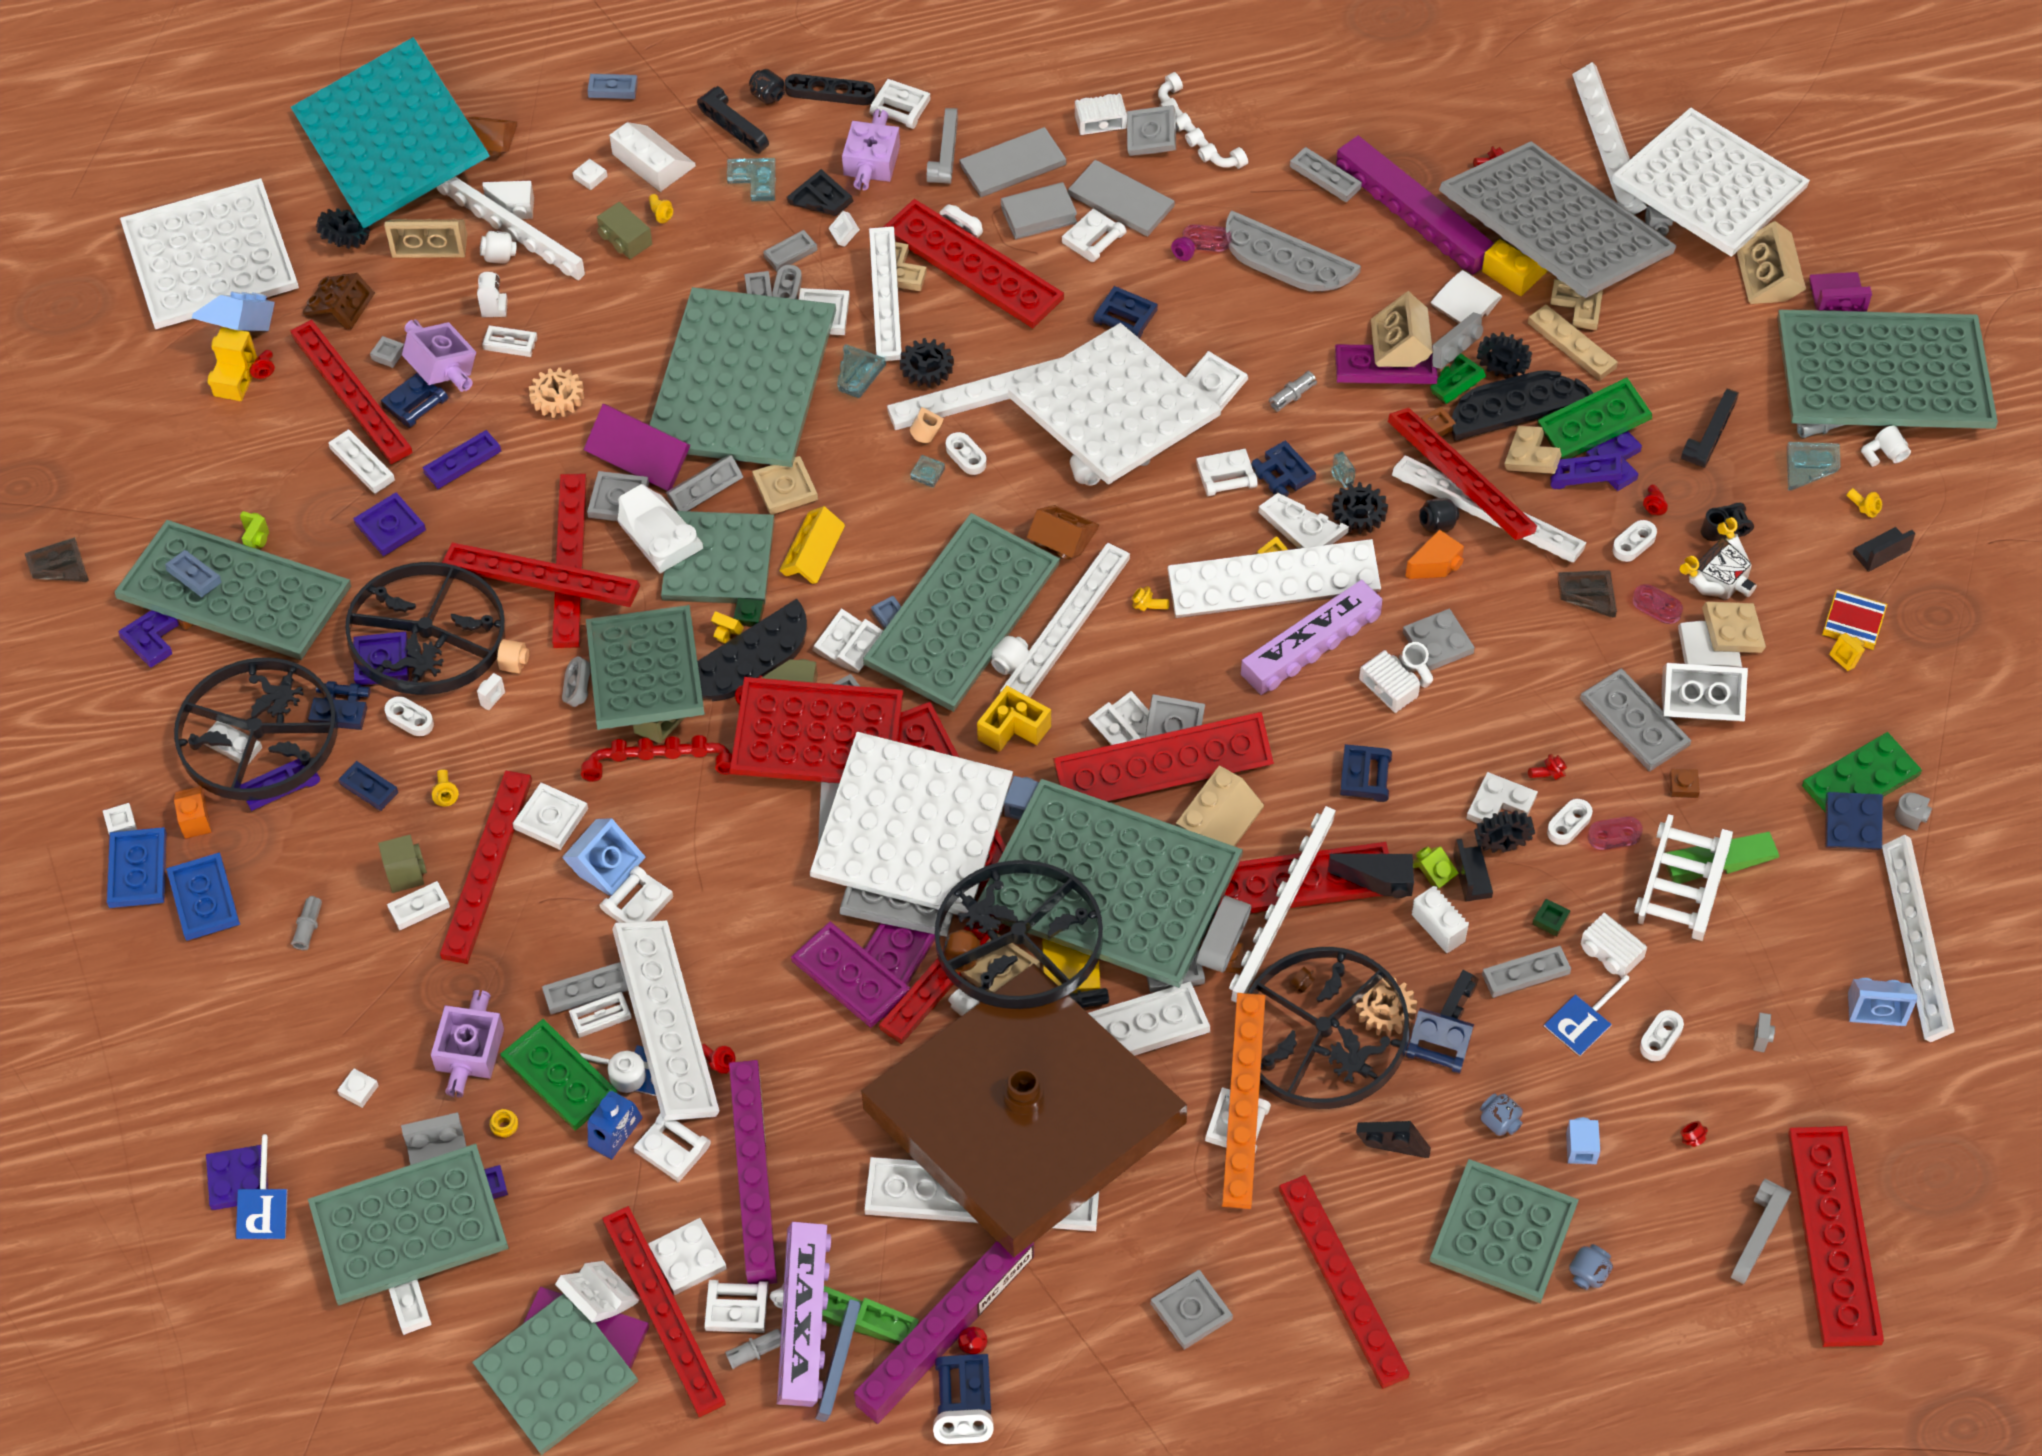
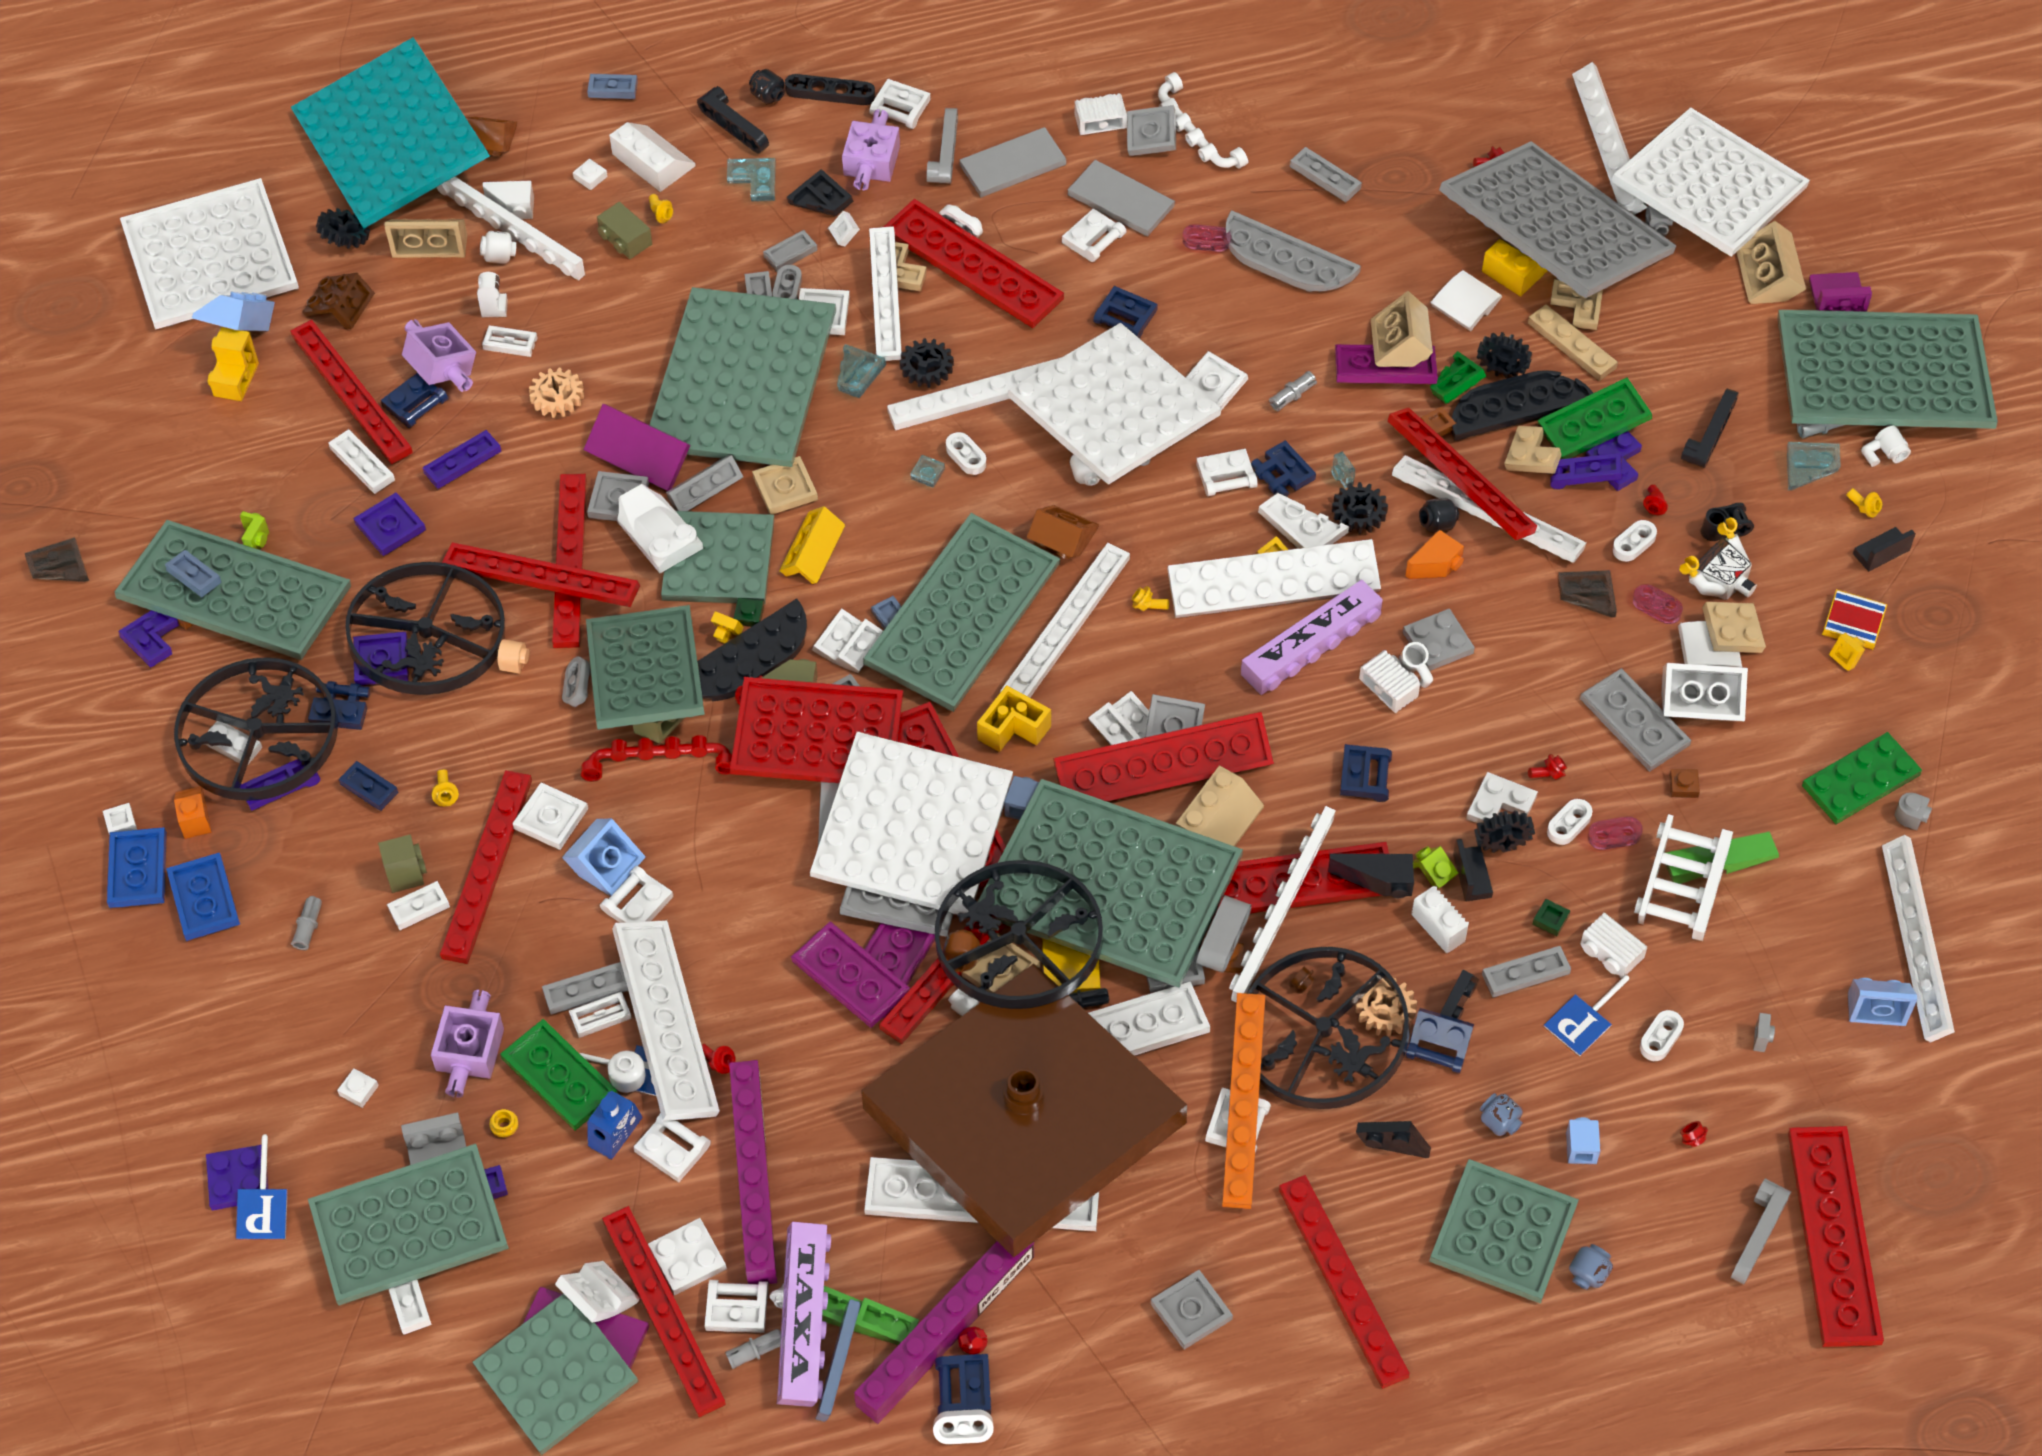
red plate [250,350,275,379] -> none
light grey plate [370,336,404,368] -> none
white plate [385,697,434,736] -> none
white plate [477,673,505,710] -> none
light nougat plate [910,407,944,443] -> none
white head [991,636,1029,675] -> none
light grey piece [1001,182,1077,240] -> none
magenta plate [1171,237,1195,261] -> none
magenta brick [1336,135,1495,275] -> none
light grey plate [1433,312,1483,369] -> none
dark blue plate [1825,792,1883,850] -> none

